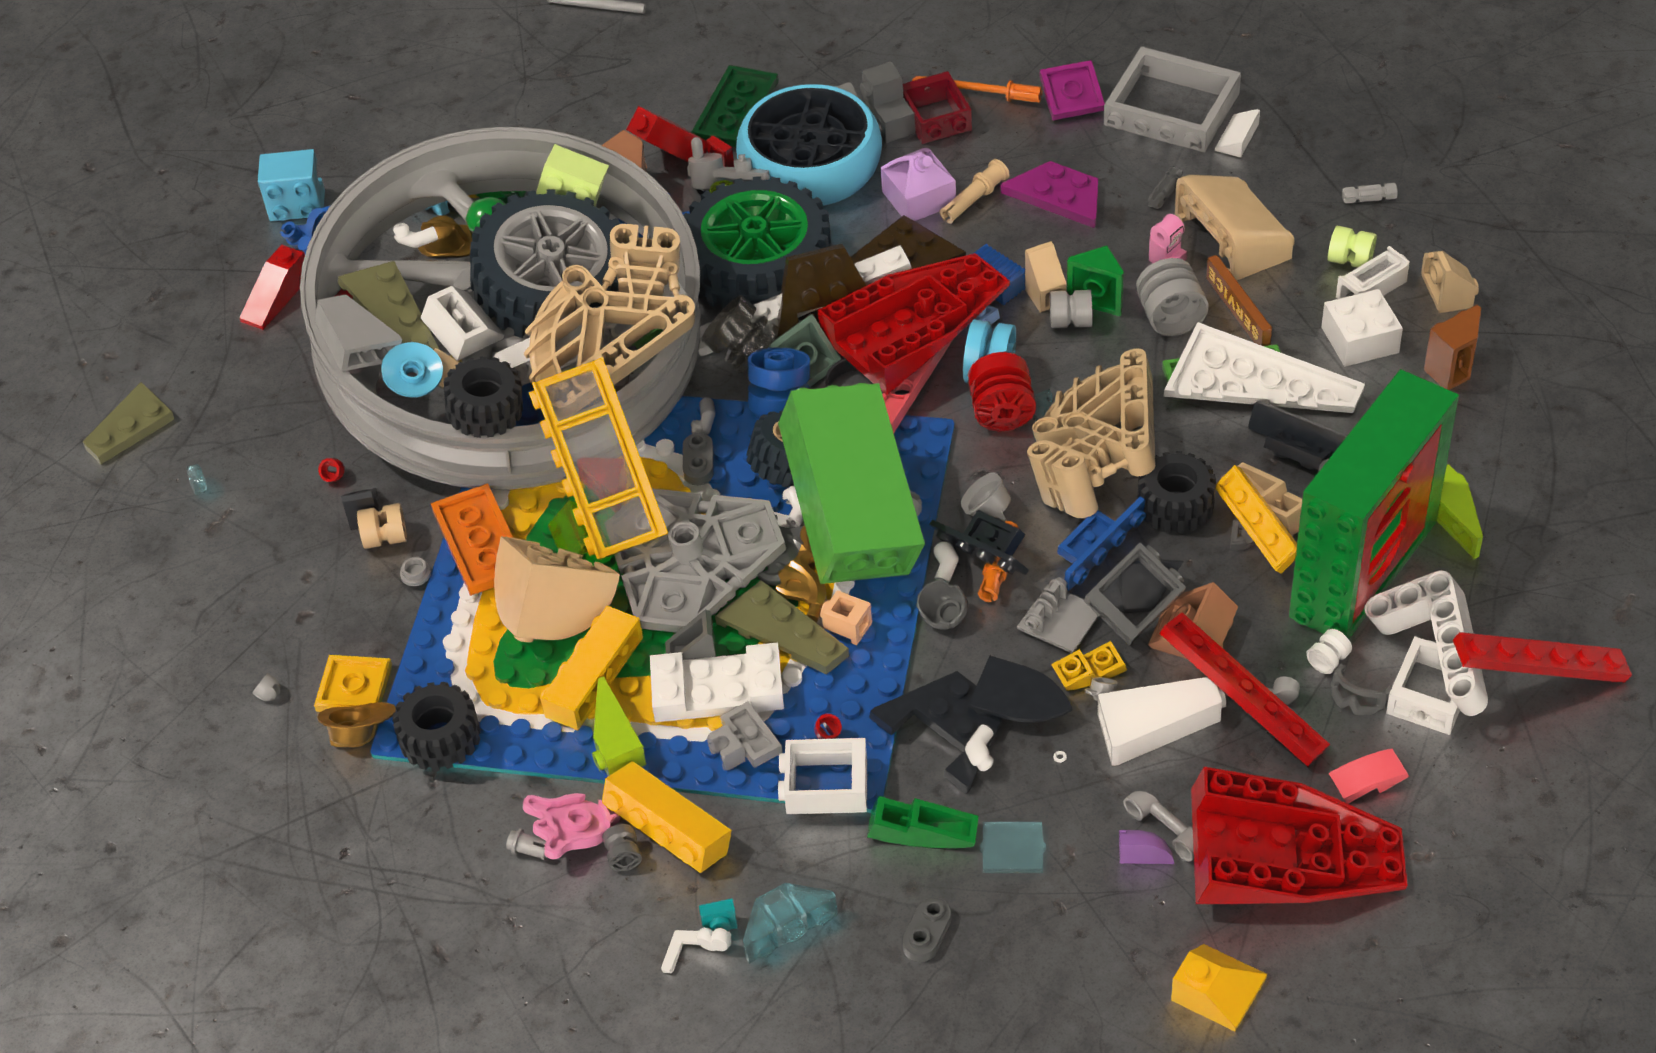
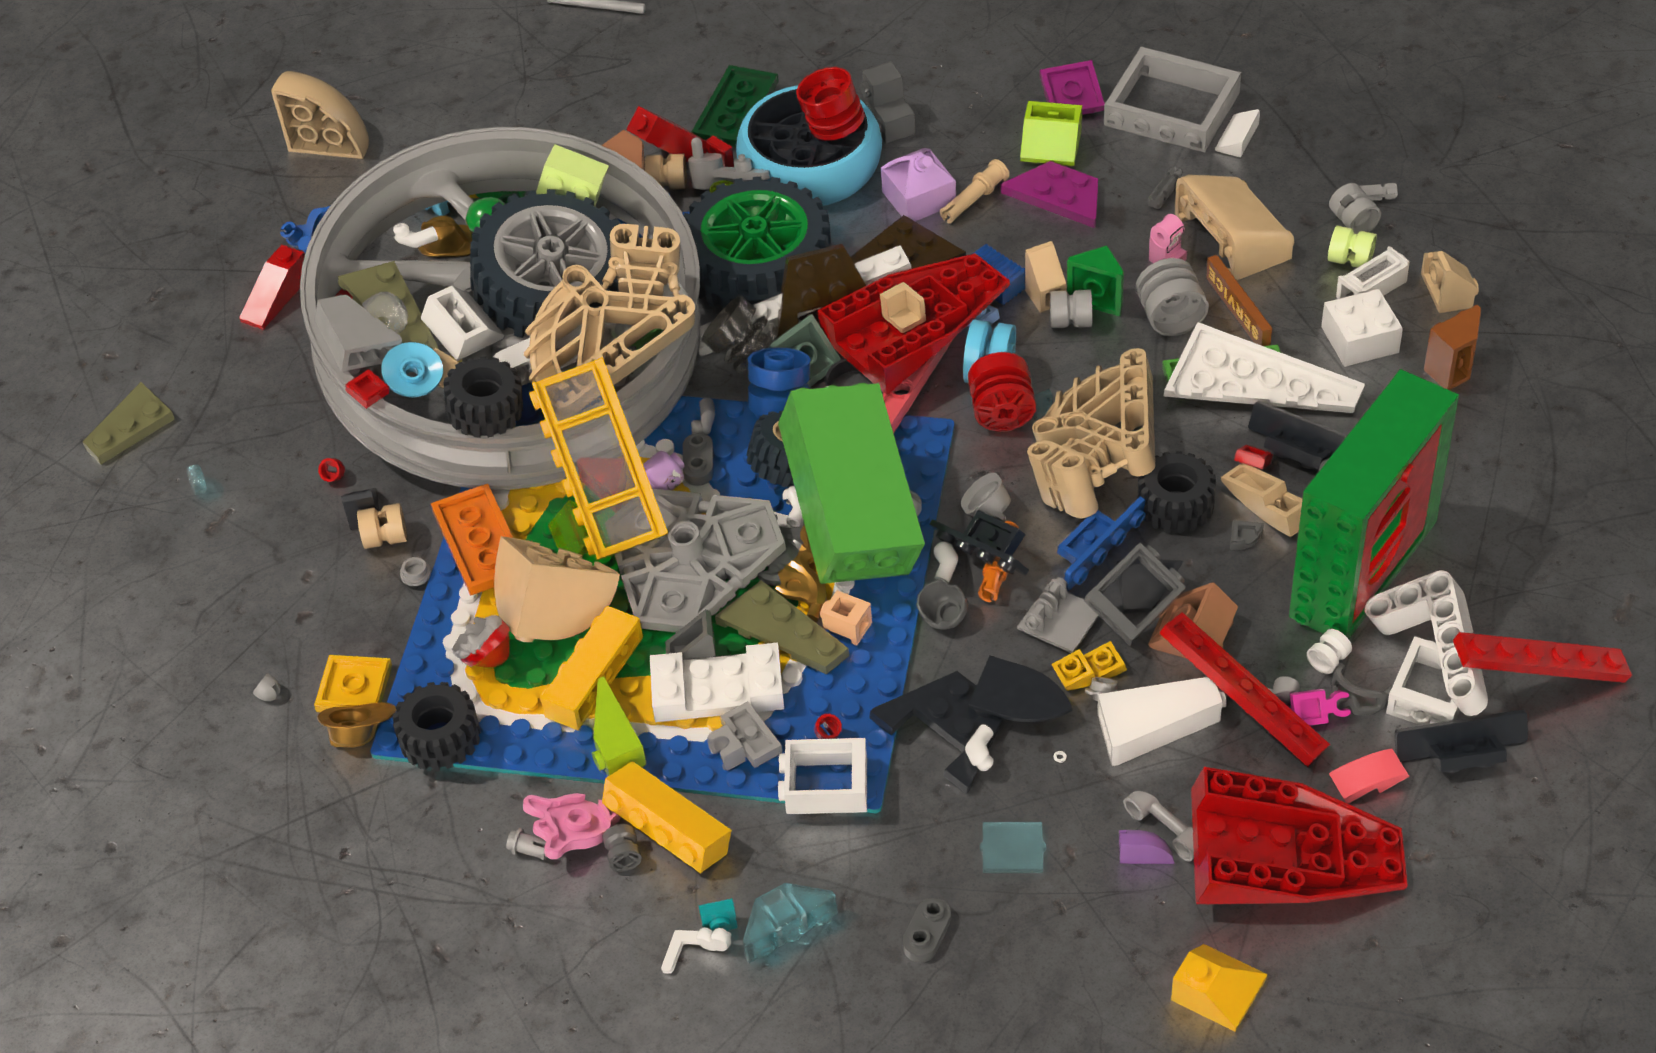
medium azure piece [258,149,325,221] -> none
green slope [867,796,979,848] -> none
dark red window [903,71,972,144] -> none
orange piece [912,76,1043,103] -> none
yellow tile [1216,465,1297,574] -> none
lime slope [1437,464,1483,559] -> none
none -> tan brick [271,71,369,159]
none -> red tile [345,369,390,409]
none -> clear hair [362,292,409,334]
none -> hair [452,615,510,668]
none -> lavender head [643,451,685,490]
none -> tan wheel [645,154,687,190]
none -> red wheel [796,67,865,141]
none -> tan panel [880,282,926,333]
none -> lime slope [1020,101,1082,166]
none -> red tile [1234,445,1273,470]
none -> dark pink plate [1290,689,1351,726]
none -> light grey wheel [1329,183,1381,234]
none -> black bracket [1395,710,1528,773]

